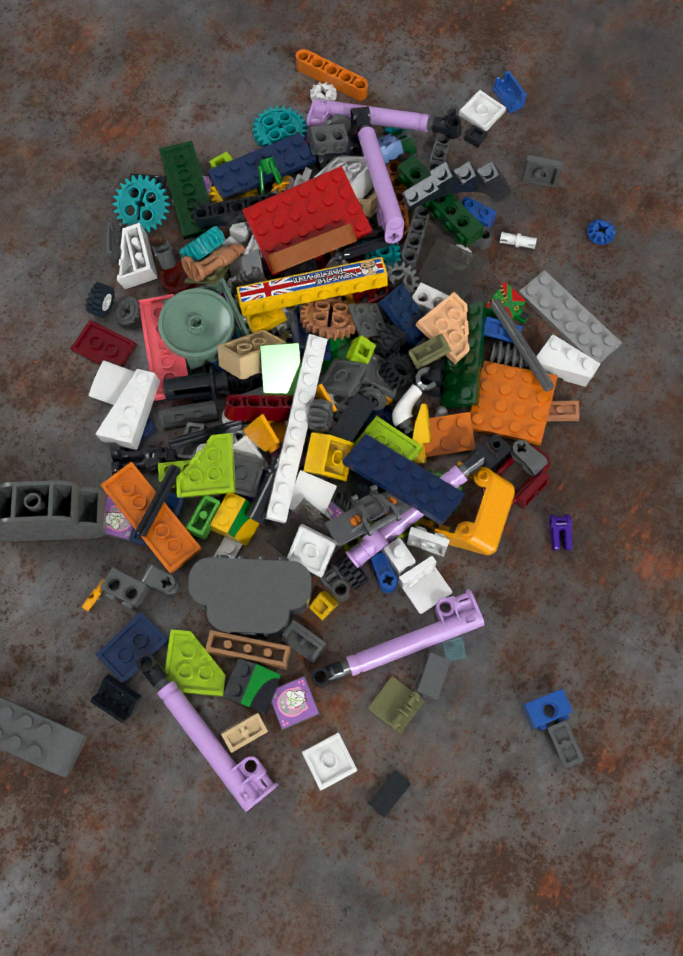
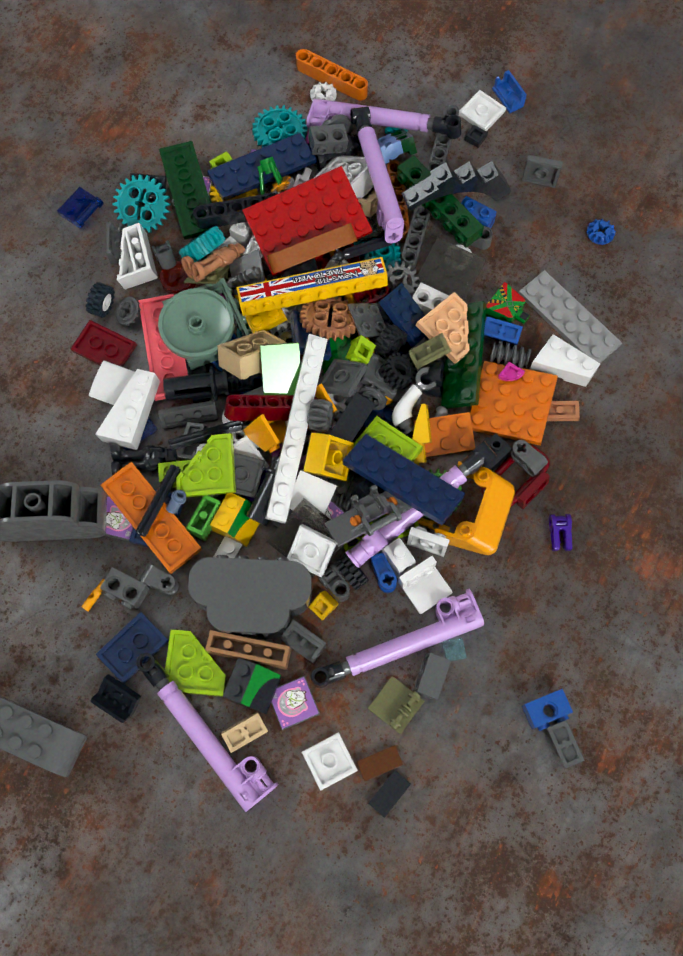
dark grey axle [491,299,554,392] -> none
white pin [500,232,537,249] -> none
none -> clear blue plate [57,187,104,229]
none -> sand blue pin [166,490,186,514]
none -> reddish brown tile [357,745,403,781]
none -> dark pink tile [498,362,525,381]

